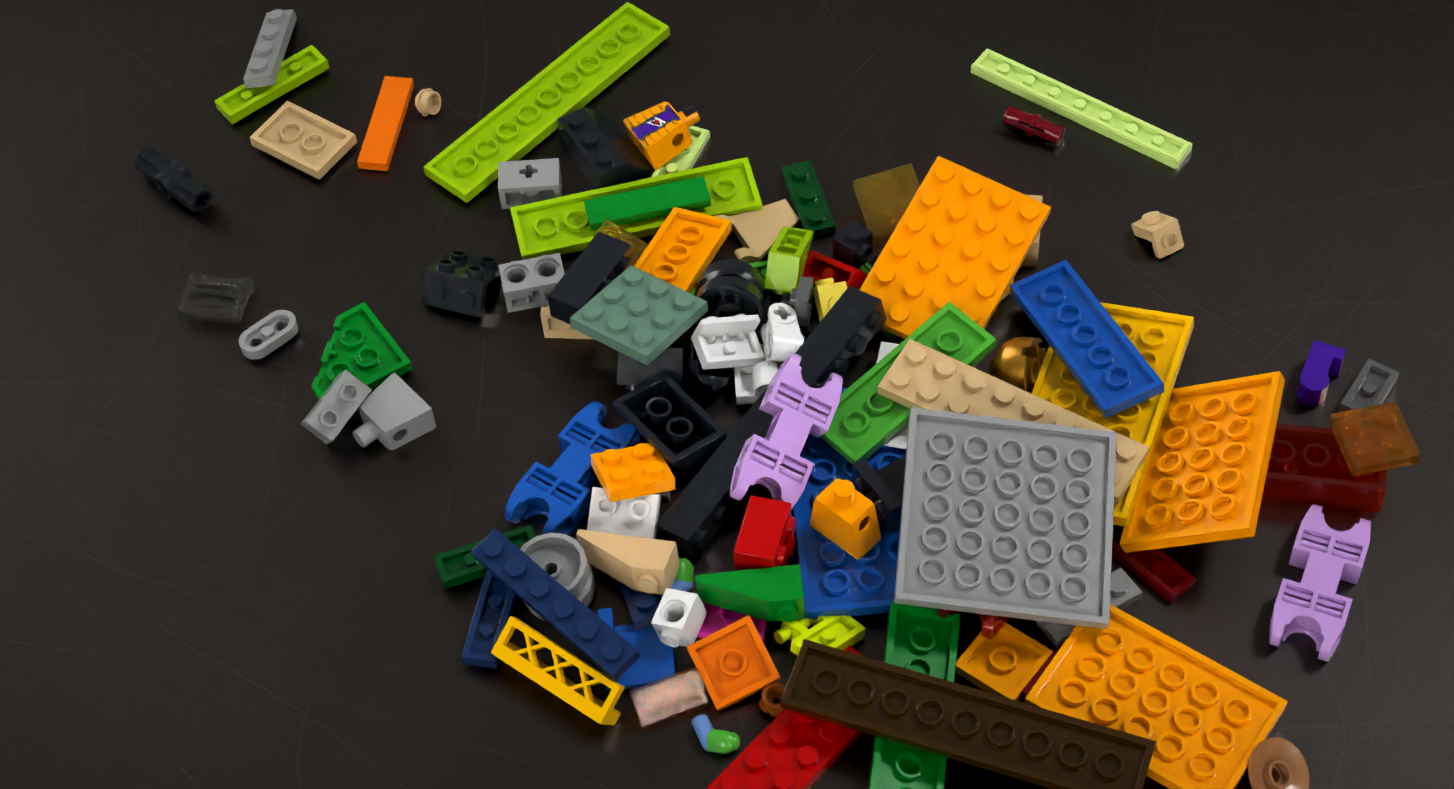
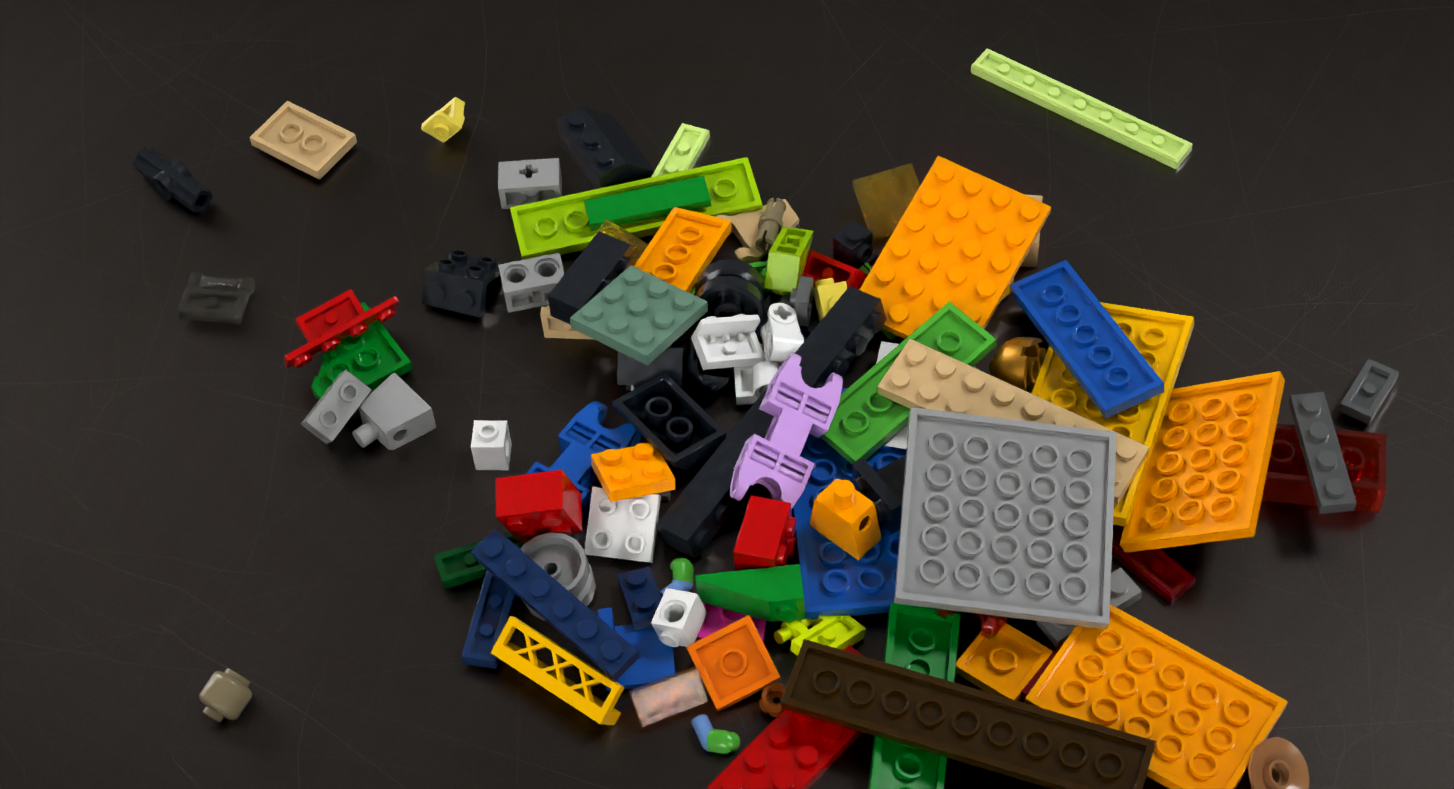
lime plate [214,45,329,124] -> none
light grey plate [239,310,298,359] -> none
light grey plate [243,9,297,88] -> none
orange tile [357,76,414,171] -> none
tan plate [415,88,441,117] -> none
lime plate [423,2,670,203] -> none
tan slope [576,529,680,595] -> none
light orange torso [623,102,700,171] -> none
dark green plate [781,160,836,239] -> none
dark red pin [1002,105,1065,145] -> none
tan bracket [1131,211,1184,259] -> none
lavender piece [1269,504,1371,662] -> none
dark purple leg [1297,340,1346,407] -> none
clear orange plate [1329,401,1421,476] -> none
none -> dark tan head [199,668,252,723]
none -> red bracket [284,289,399,369]
none -> light yellow bracket [421,97,465,143]
none -> white brick [471,420,512,470]
none -> red brick [496,470,582,542]
none -> dark tan pin [755,198,786,253]
none -> dark grey plate [1289,392,1356,514]

